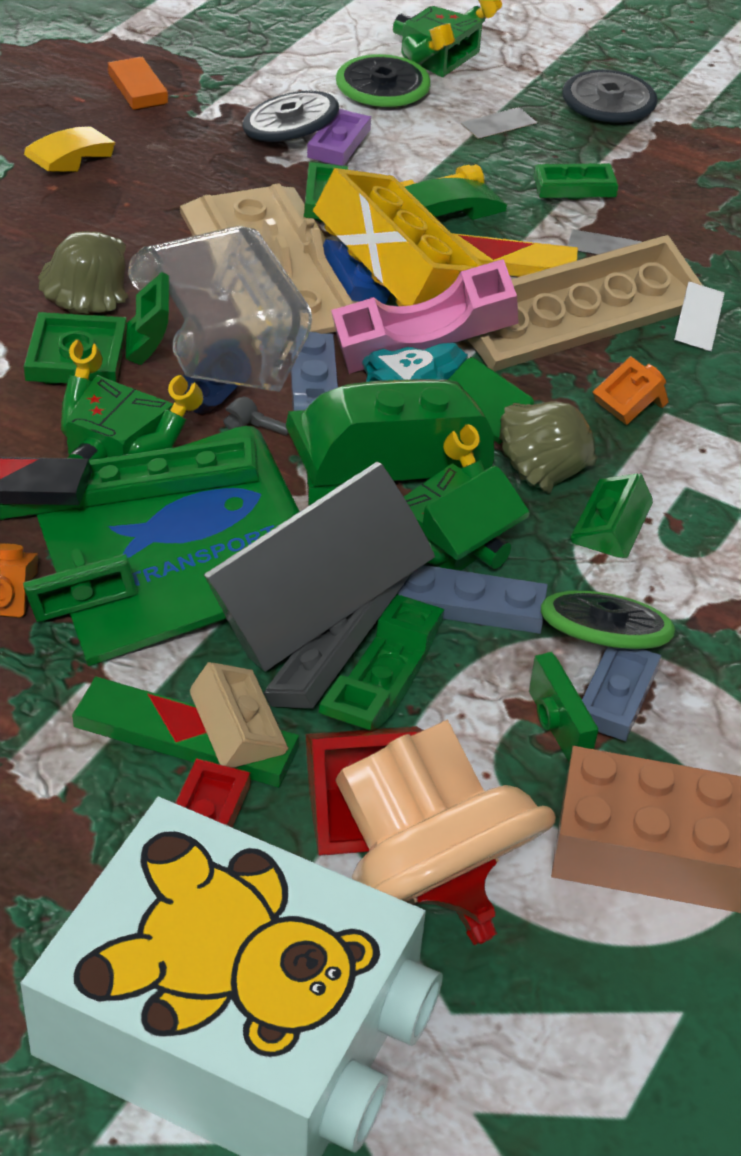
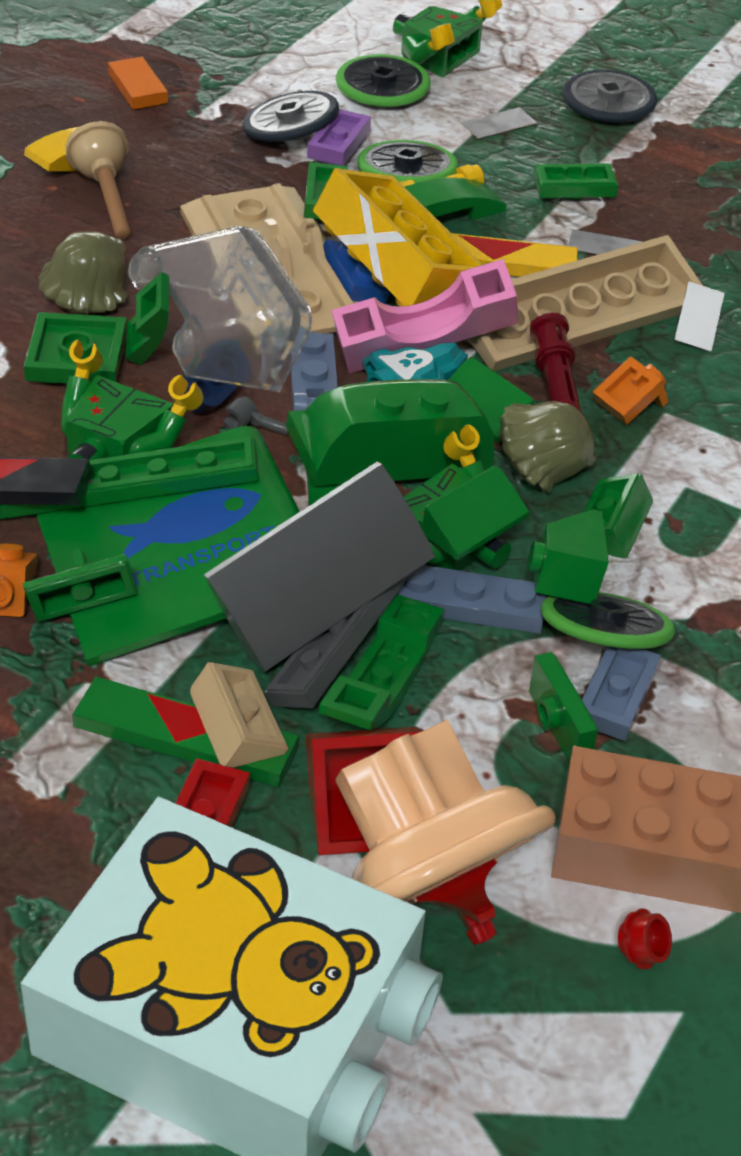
none -> tan piece [65,121,131,240]
none -> wheel [357,140,458,183]
none -> green slope [527,509,609,604]
none -> dark red pin [529,312,582,413]
none -> red plate [618,908,672,969]

